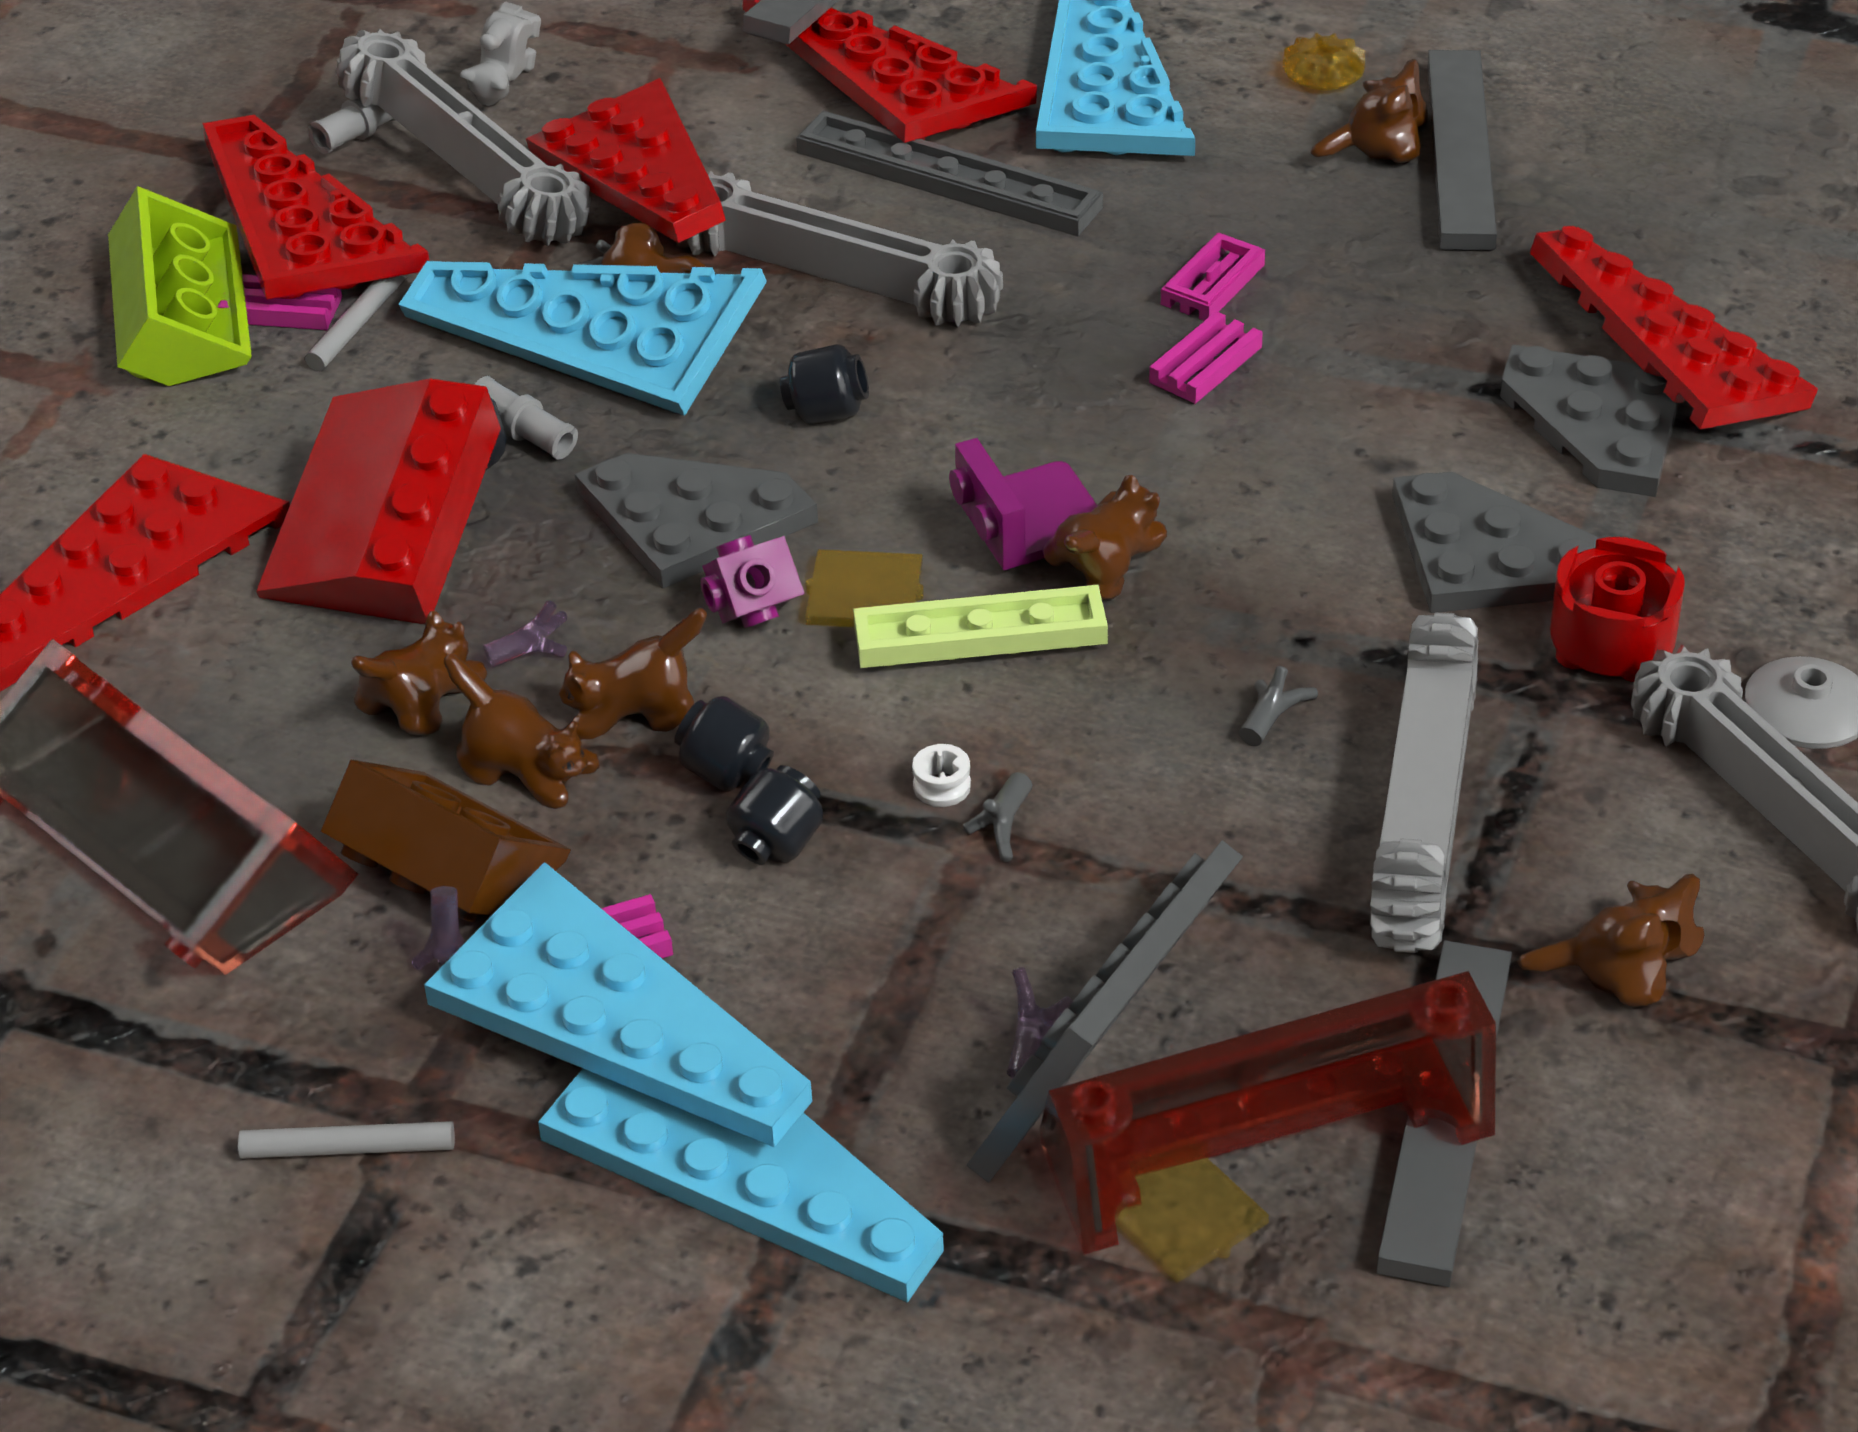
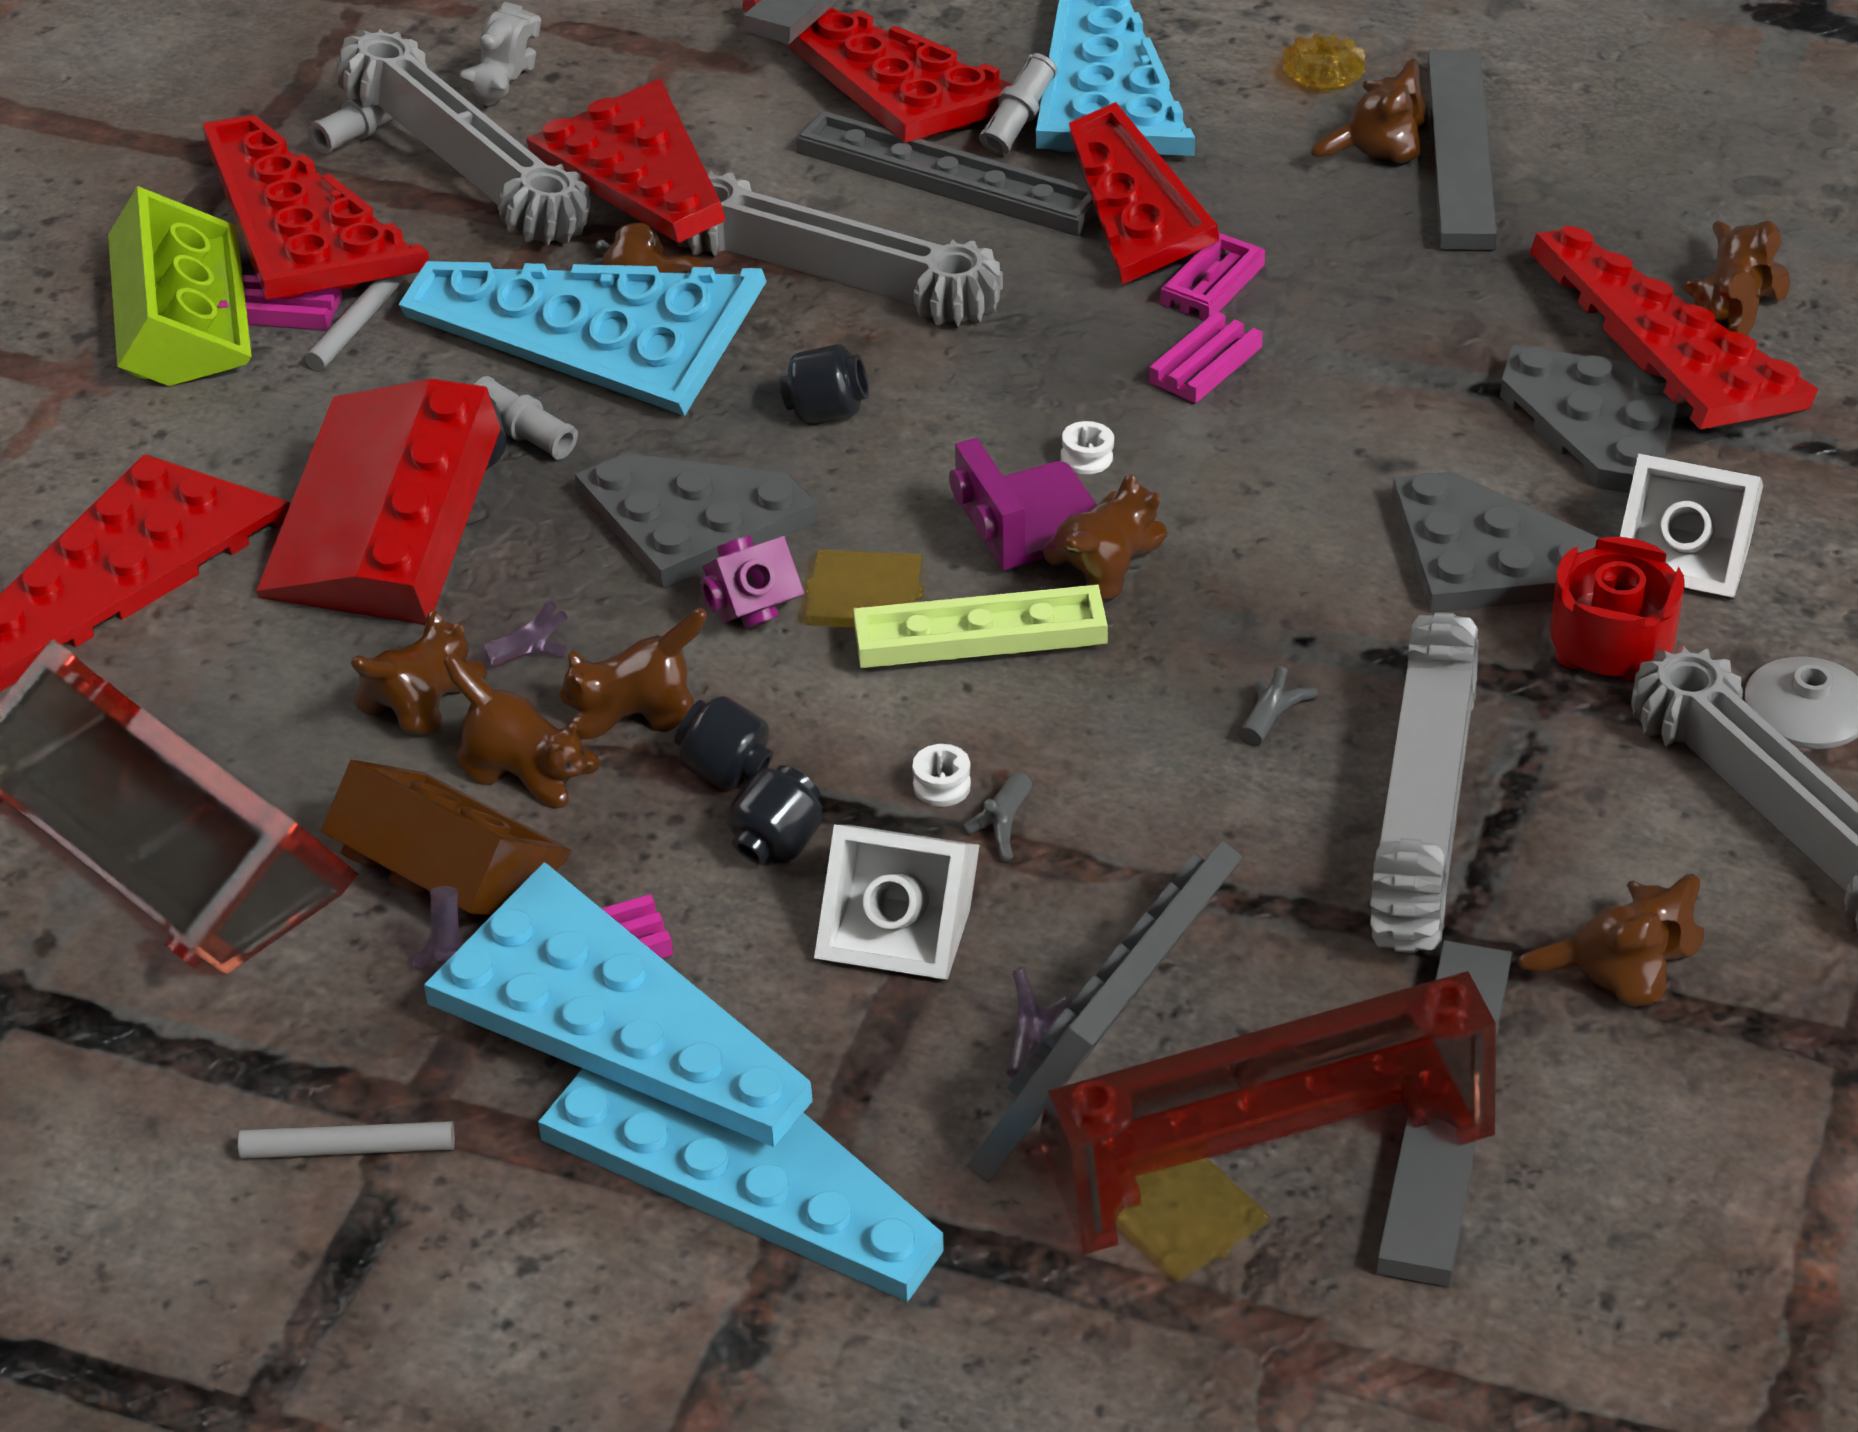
none -> white slope [814,825,980,979]
none -> light grey pin [979,53,1058,155]
none -> white bush [1061,421,1114,474]
none -> red wing [1069,102,1220,285]
none -> white slope [1620,453,1763,598]
none -> reddish brown animal [1683,221,1790,335]

